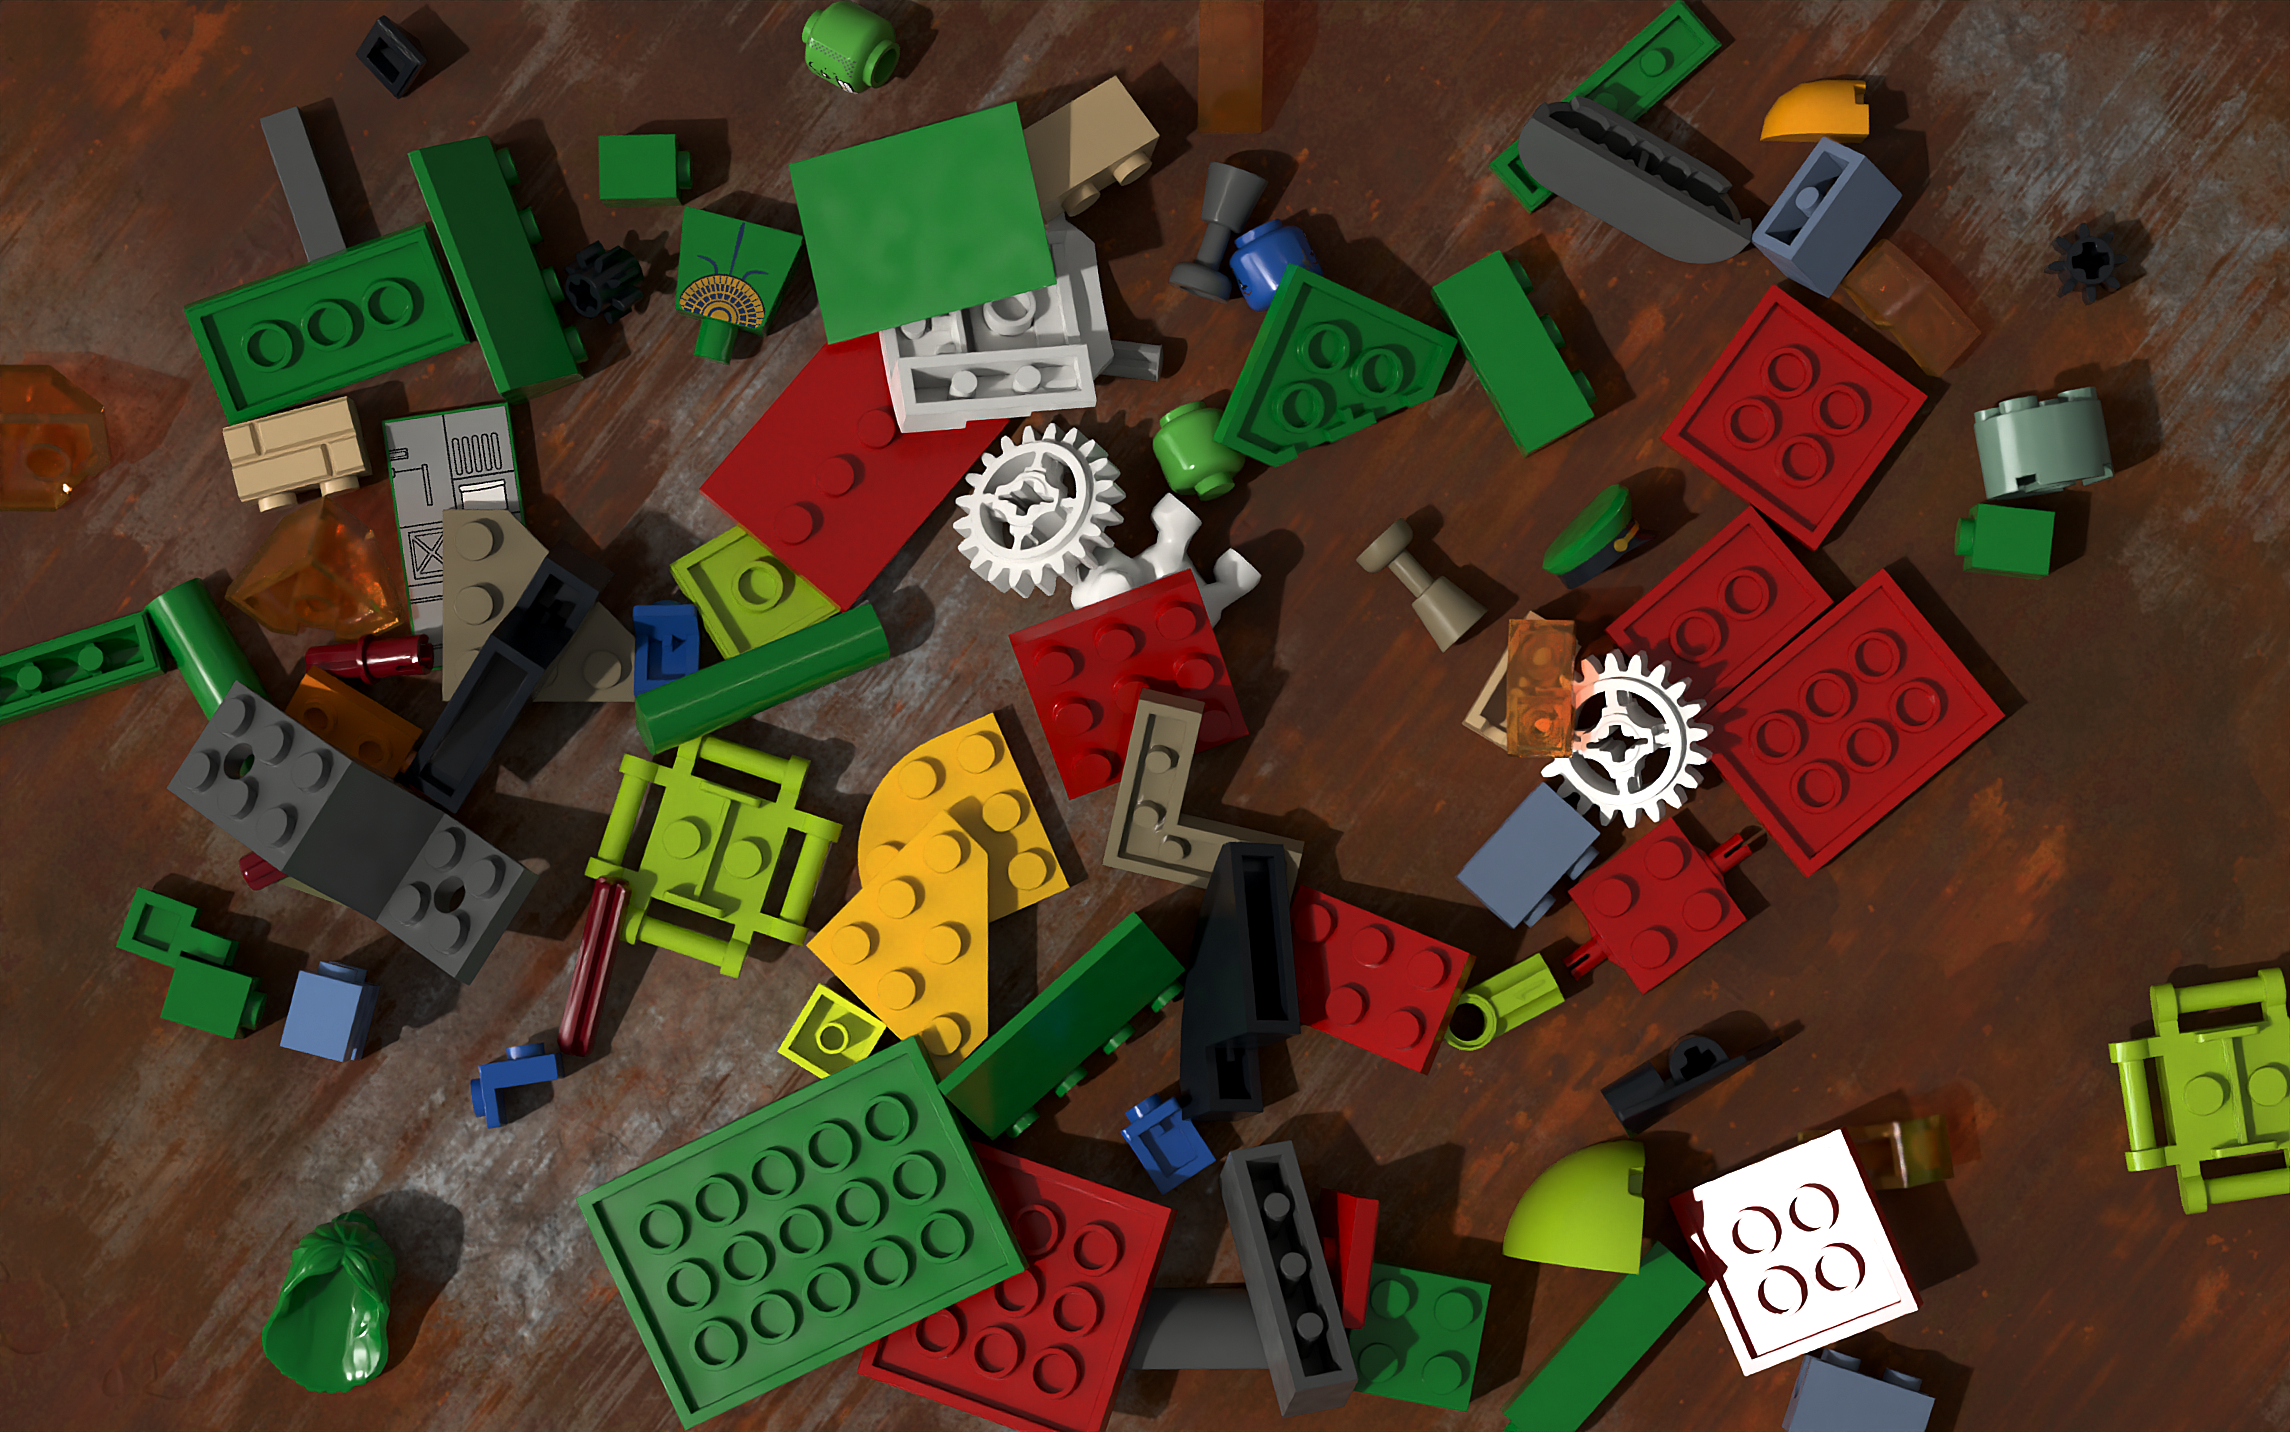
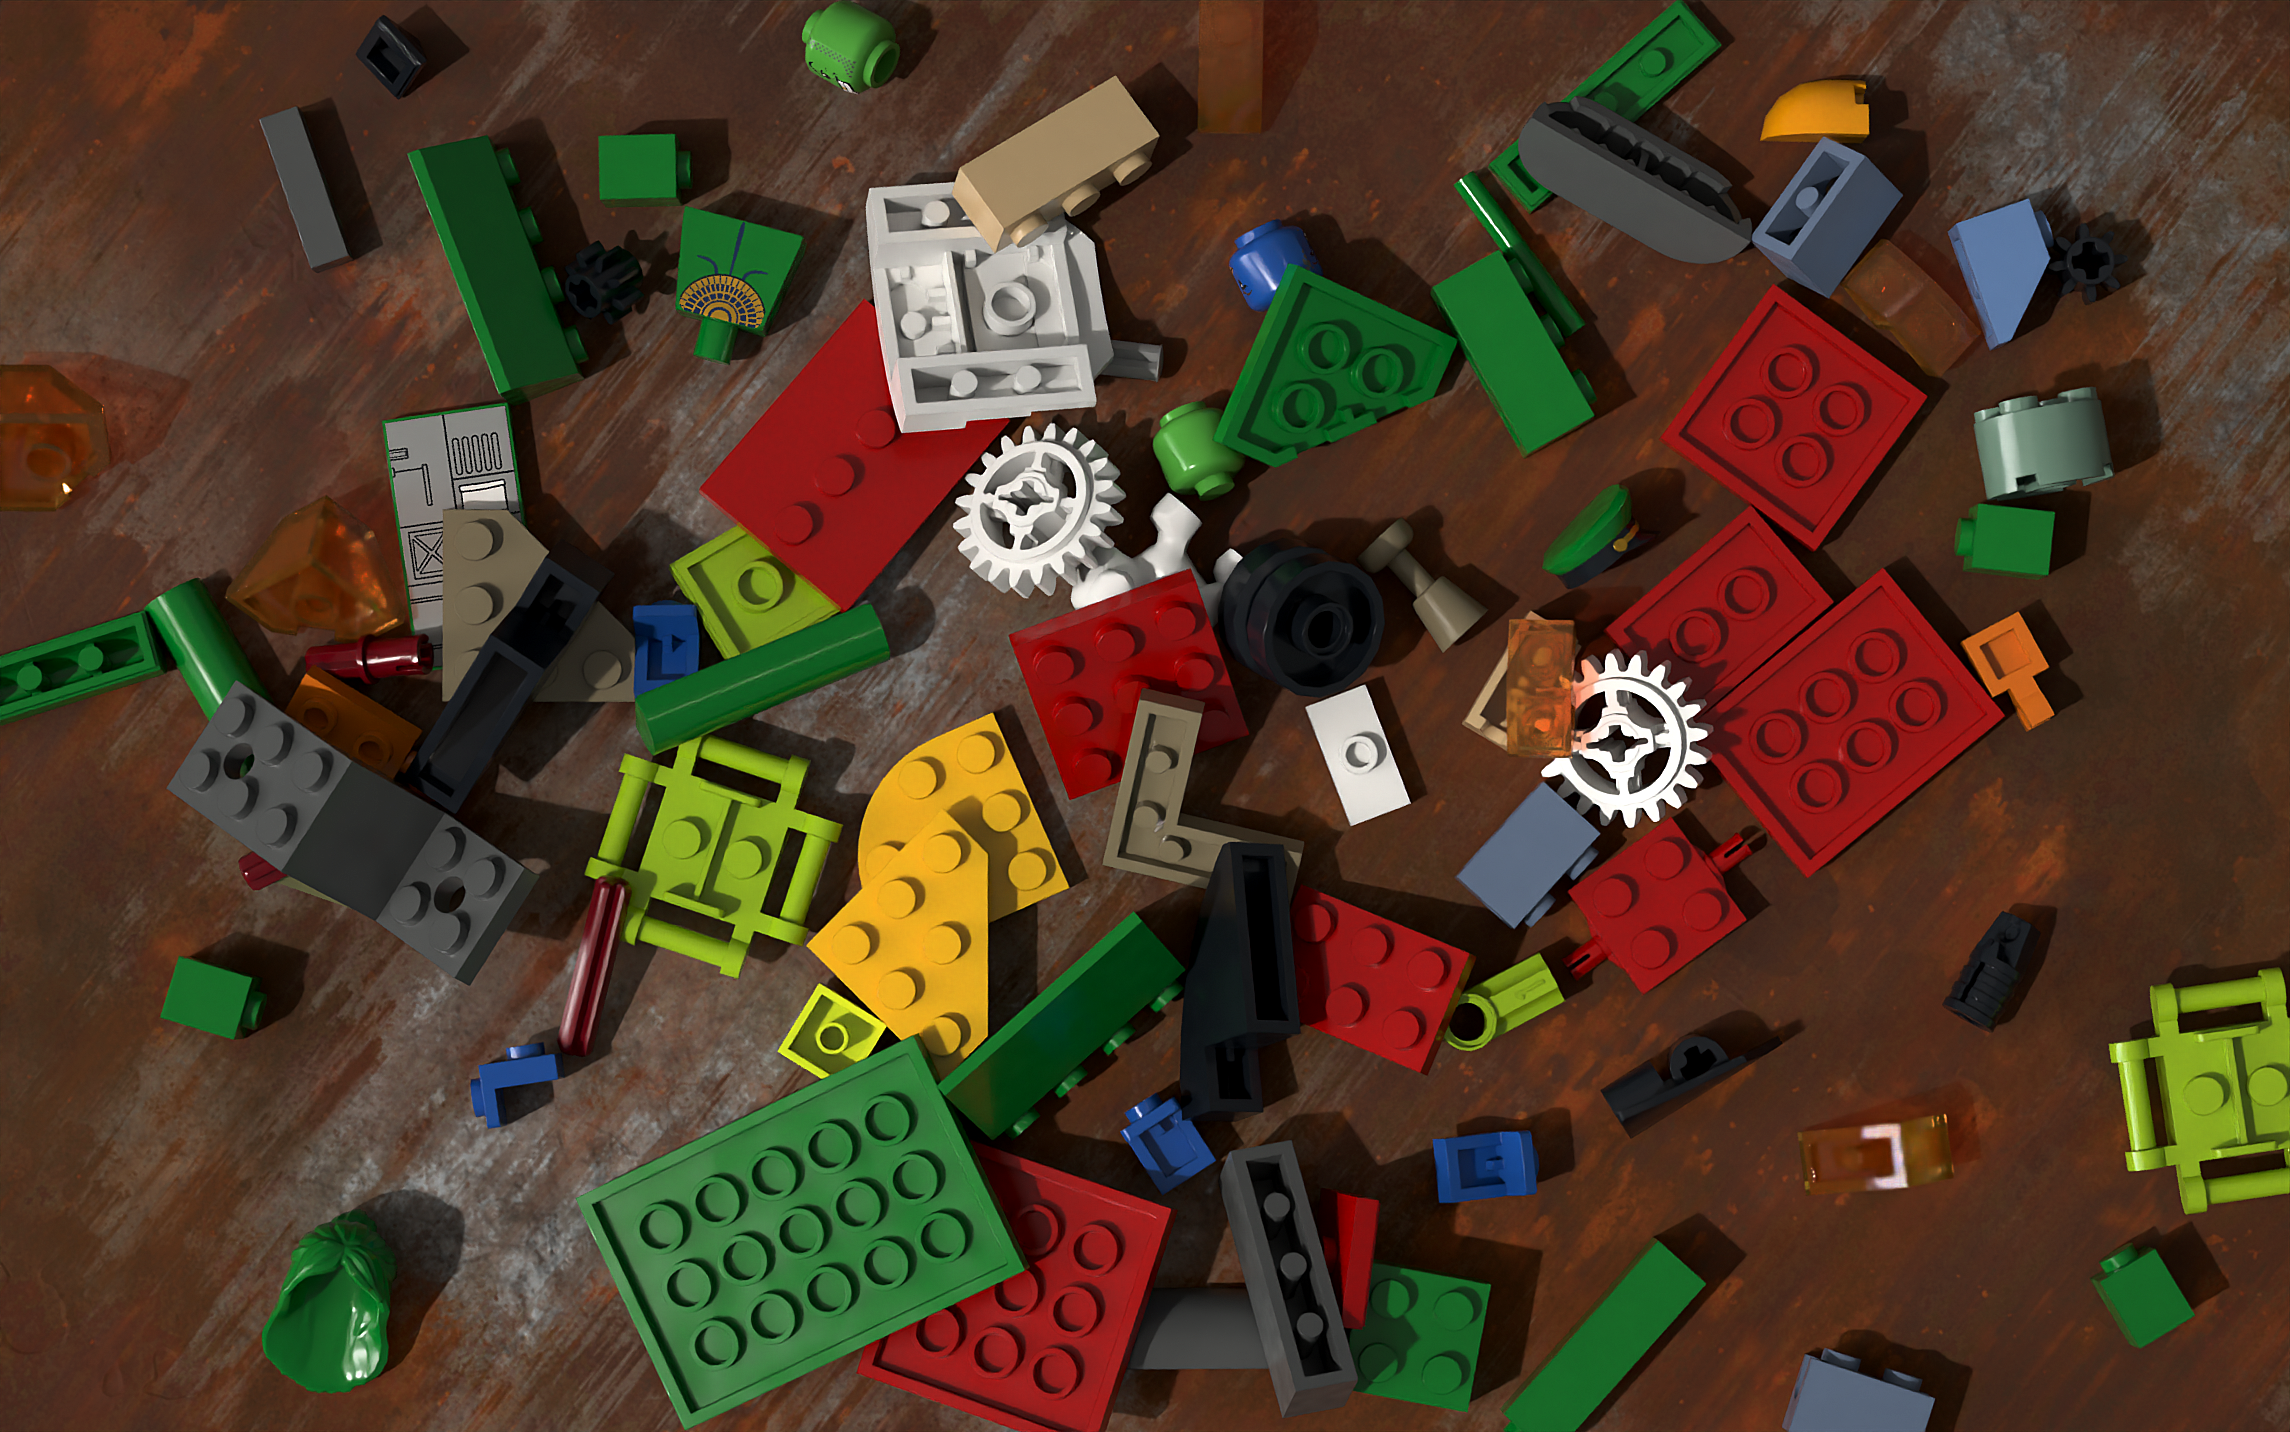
green plate [116,887,241,968] -> none
green tile [183,221,470,426] -> none
tan brick [223,396,372,514] -> none
medium blue brick [280,961,381,1062] -> none
green sticker [788,101,1057,345] -> none
dark grey piece [1168,162,1269,304] -> none
lime brick [1501,1140,1645,1275] -> none
plate [1668,1125,1924,1376] -> none
none -> black wheel [1218,538,1385,698]
none -> white plate [1305,684,1411,826]
none -> blue bracket [1433,1130,1539,1203]
none -> green bar [1453,171,1587,339]
none -> black hinge [1942,911,2041,1033]
none -> medium blue slope [1948,198,2054,351]
none -> orange plate [1960,611,2055,732]
none -> green brick [2090,1243,2195,1349]

